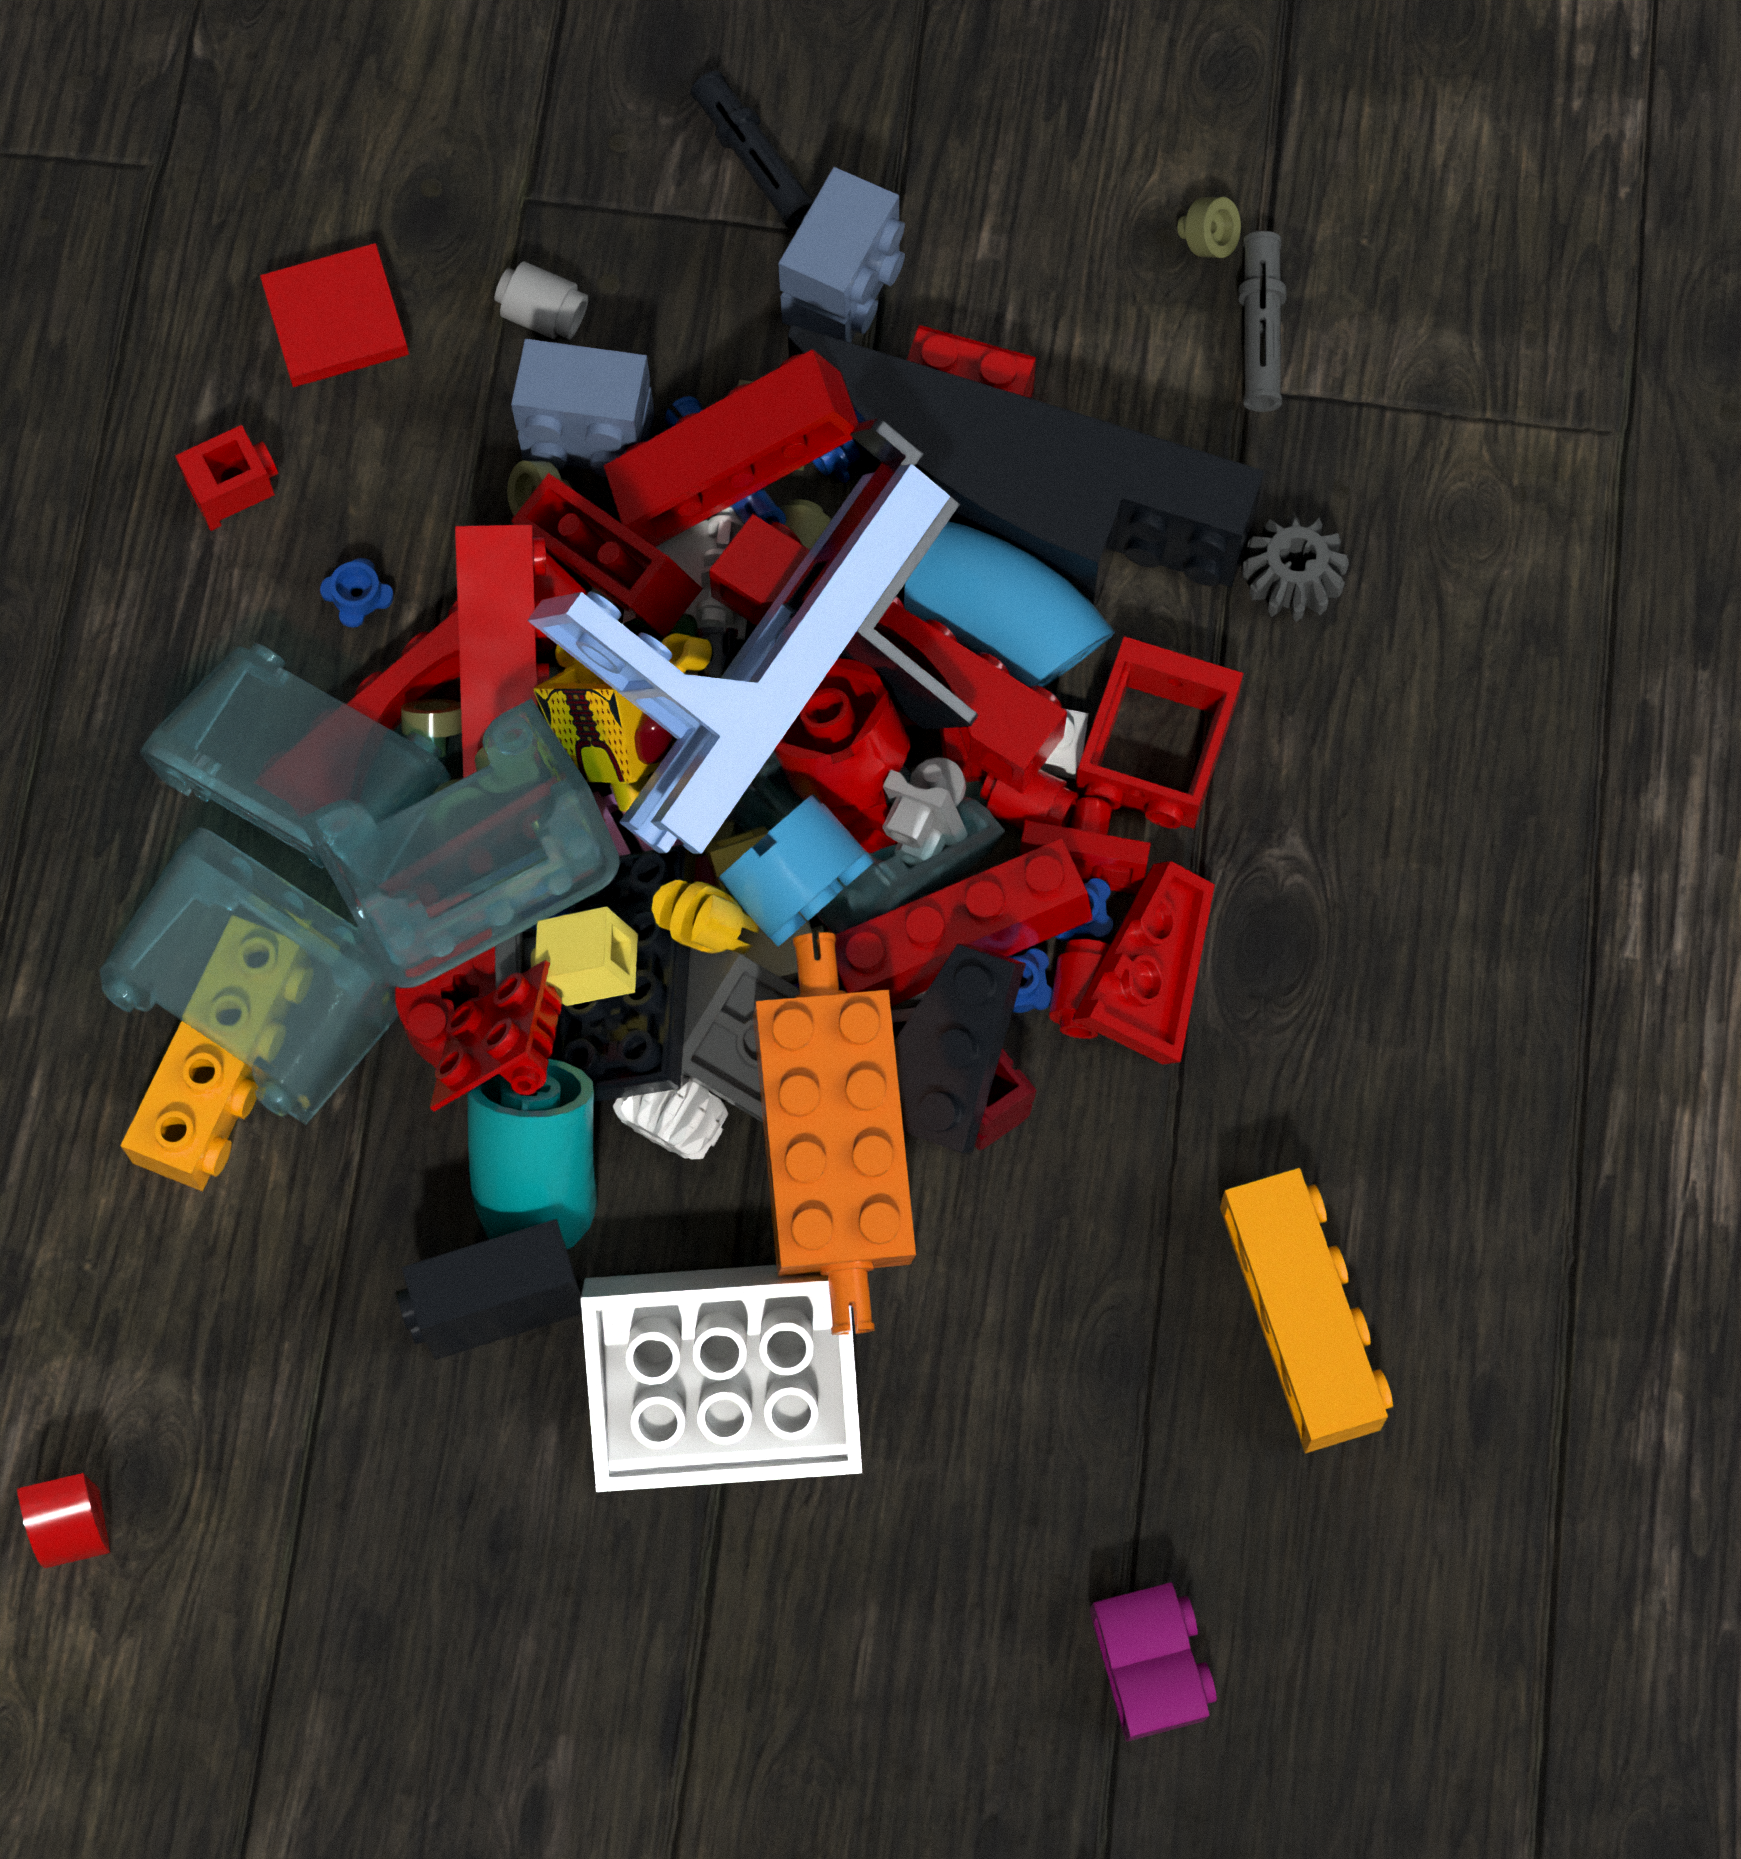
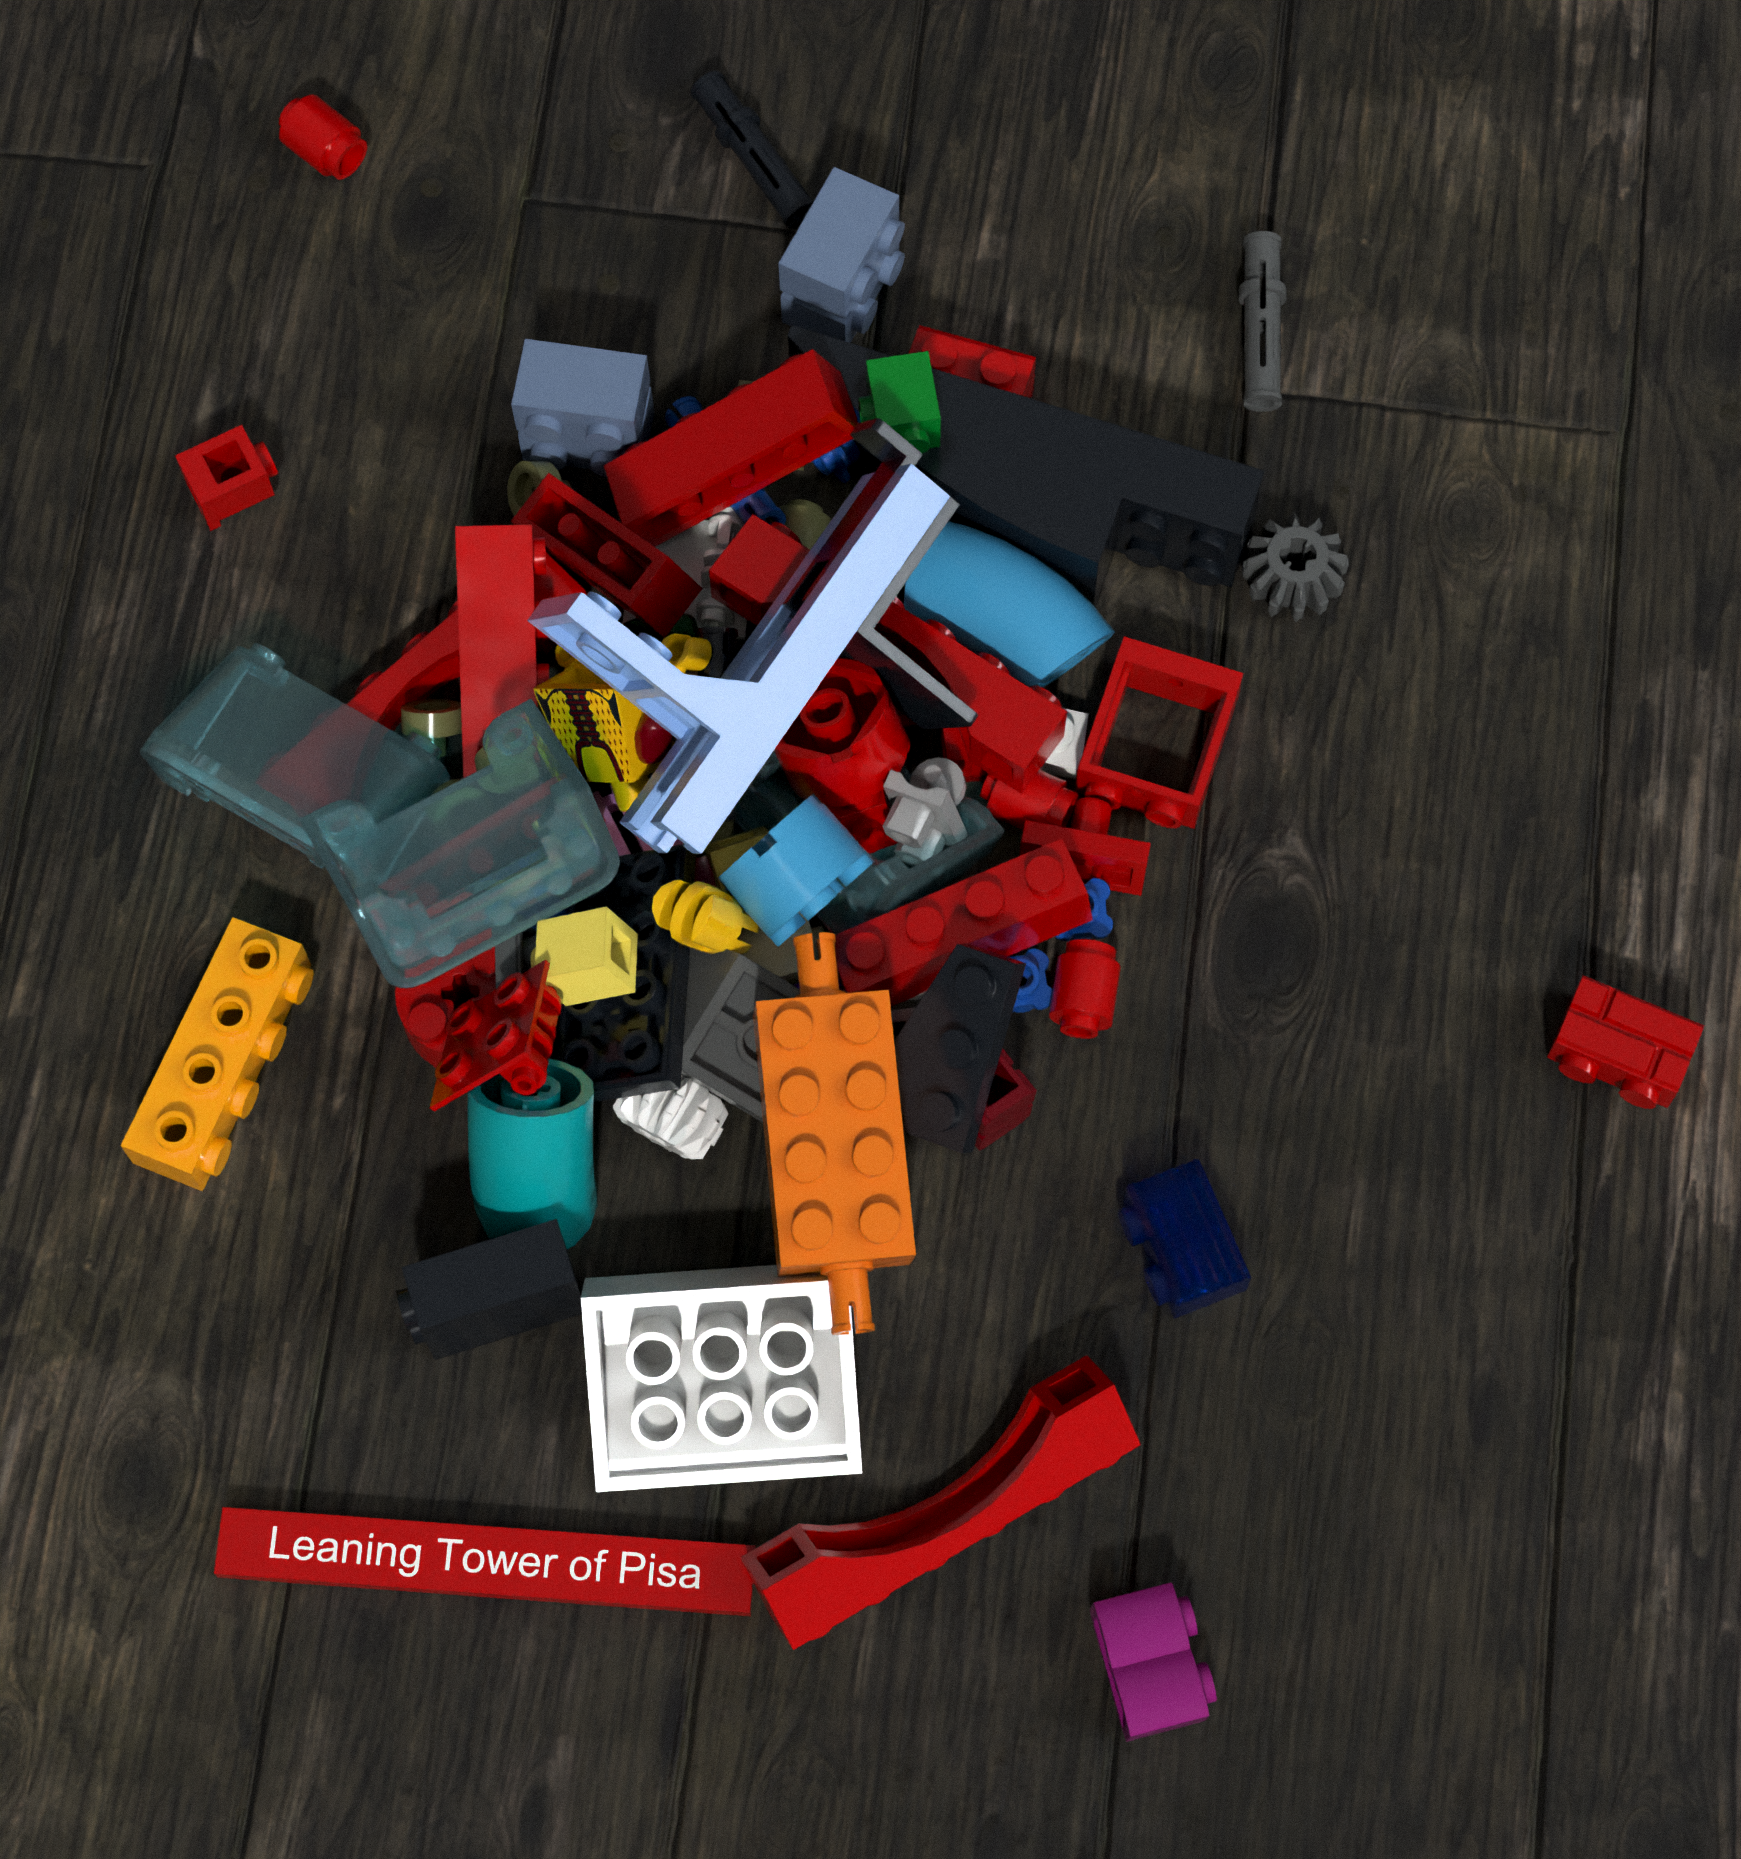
red brick [17,1473,110,1568] -> none
clear light blue windscreen [100,827,399,1125] -> none
red tile [260,243,409,387] -> none
blue plate [320,558,394,628] -> none
light grey brick [494,261,588,340] -> none
red wing [1072,861,1215,1065] -> none
olive tile [1177,197,1241,258] -> none
light orange brick [1220,1168,1393,1454] -> none
none -> red tile [214,1507,756,1617]
none -> red brick [279,94,368,180]
none -> red arch [740,1355,1141,1650]
none -> green brick [858,351,941,454]
none -> clear blue brick [1118,1159,1251,1319]
none -> red brick [1547,975,1704,1109]

